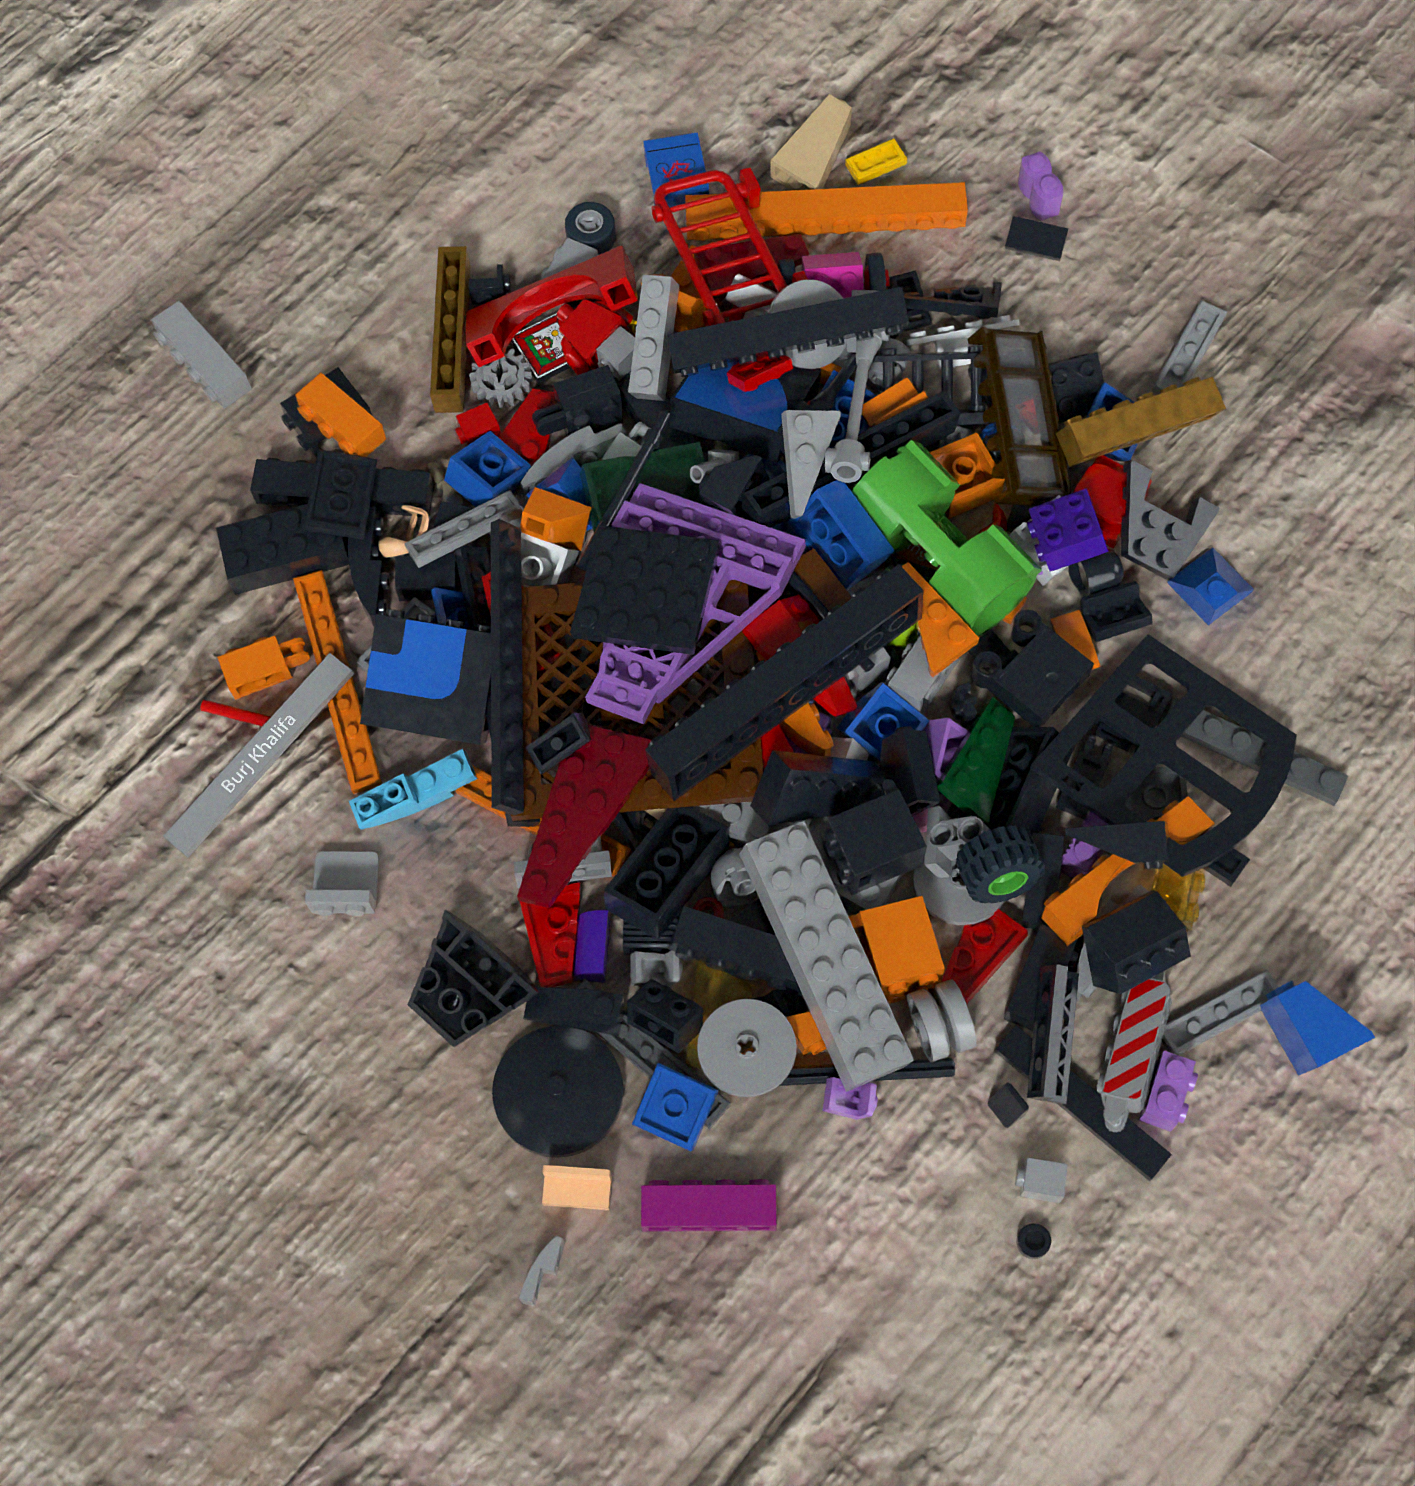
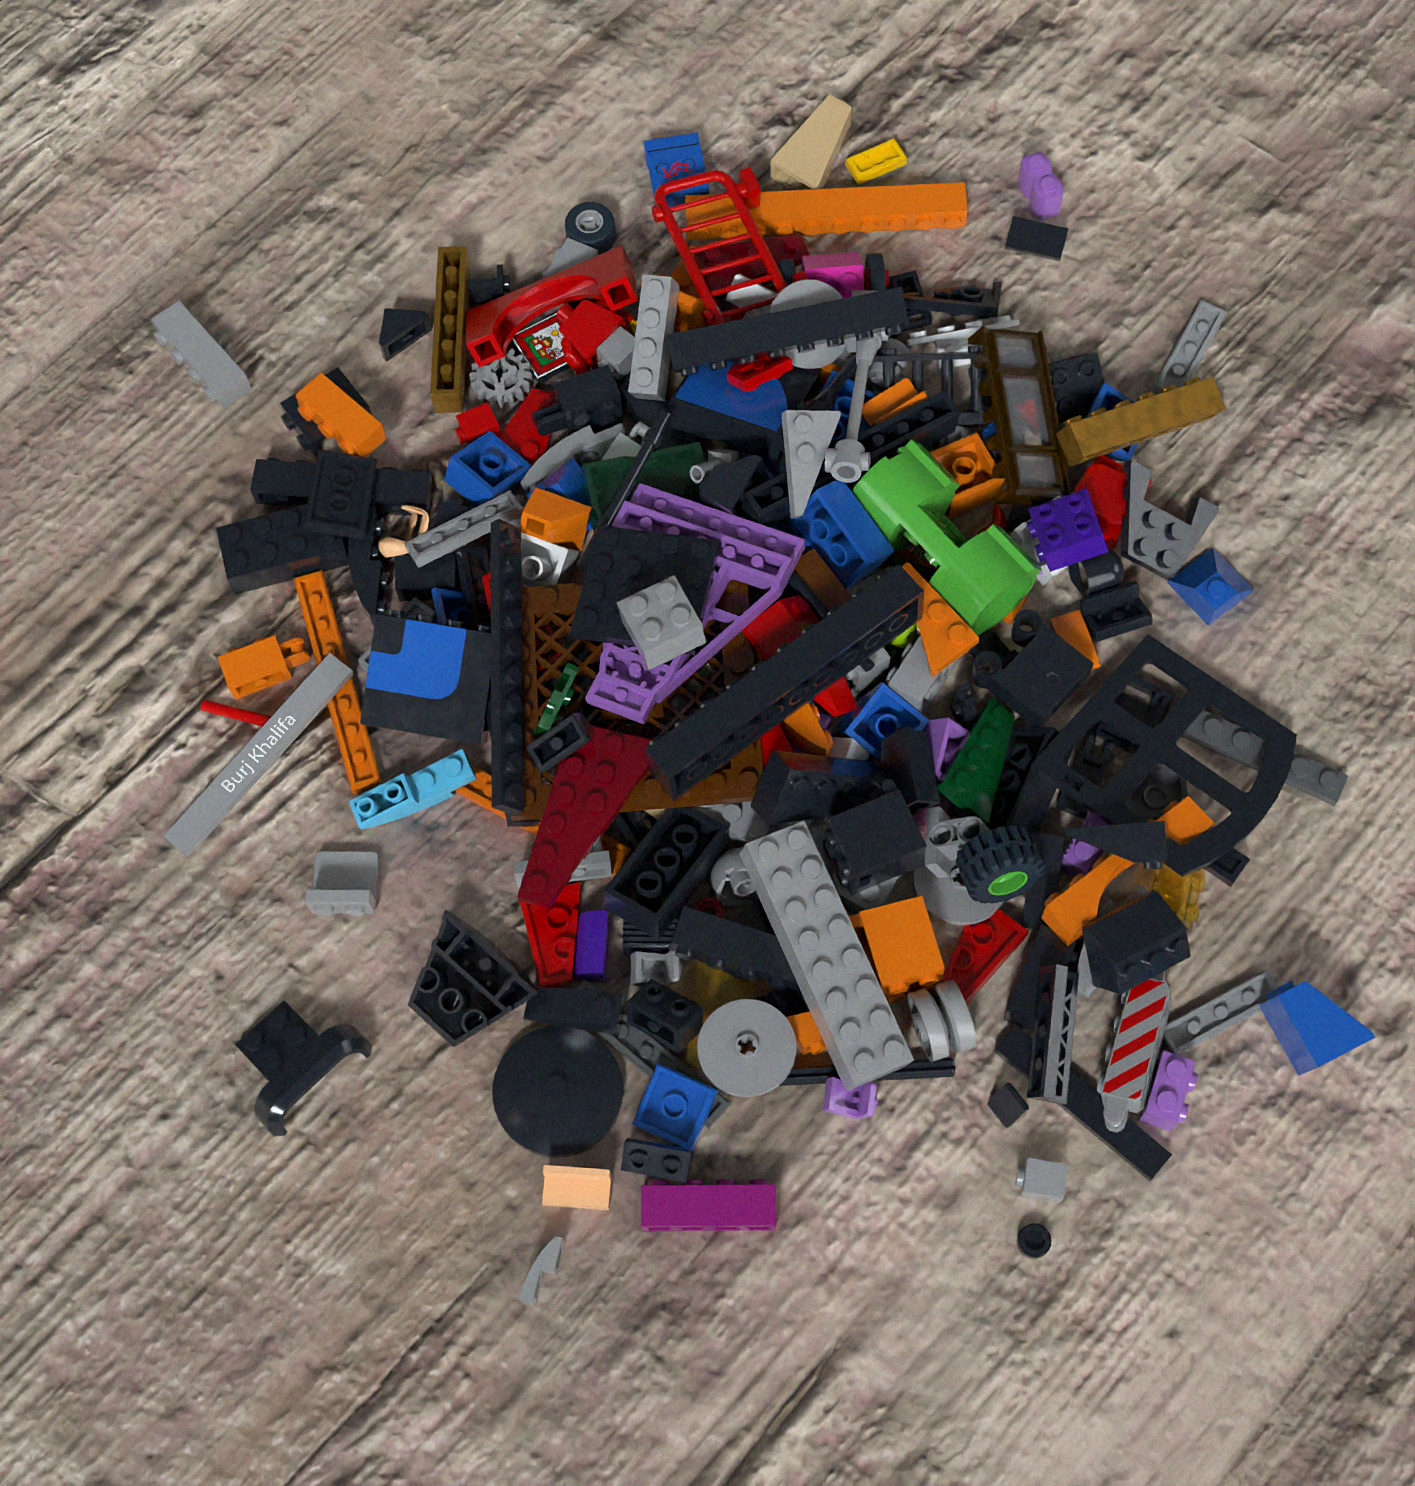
none -> black piece [235,1000,372,1137]
none -> black slope [379,308,432,362]
none -> dark green wing [533,663,579,737]
none -> light grey brick [617,575,706,670]
none -> black bracket [621,1138,694,1182]

